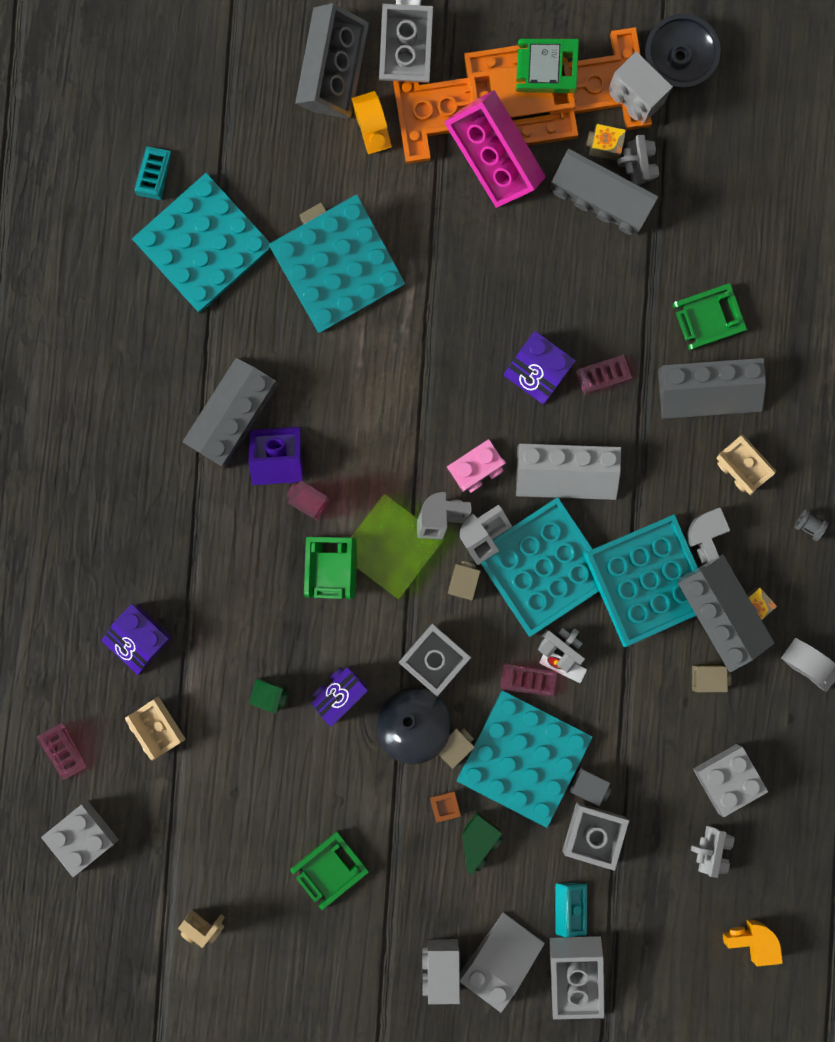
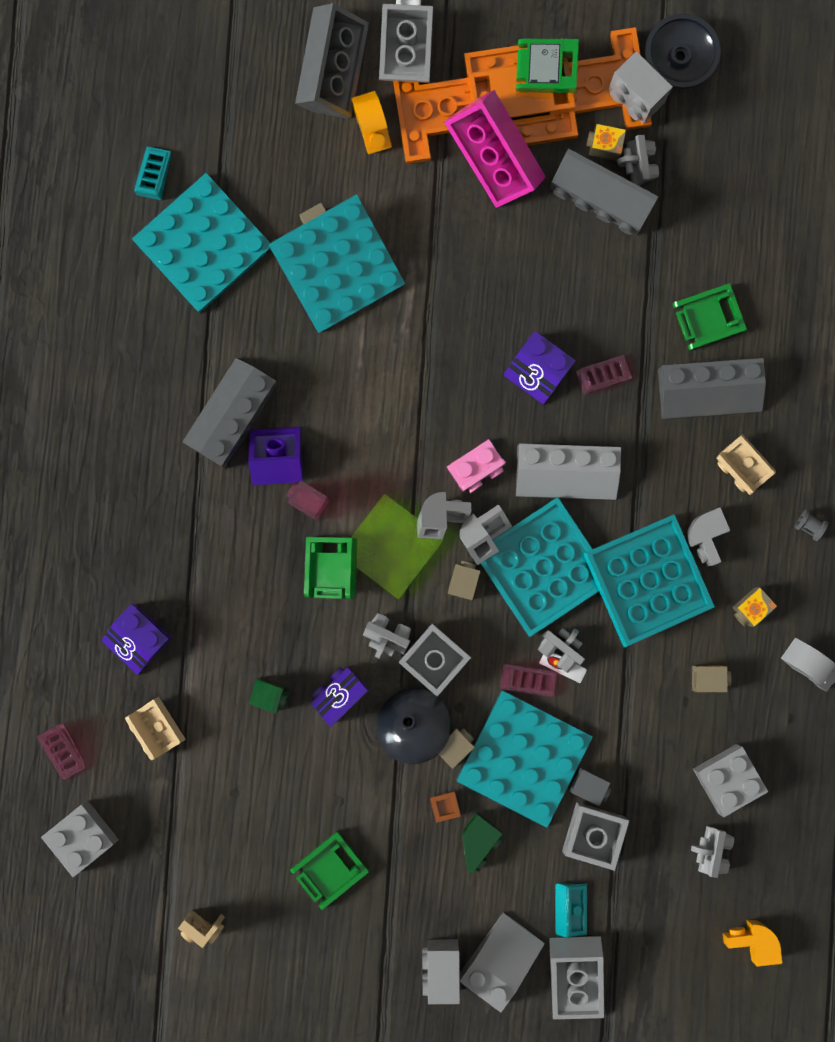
dark grey slope [678,554,775,672] -> none
none -> light grey hips [363,613,411,659]

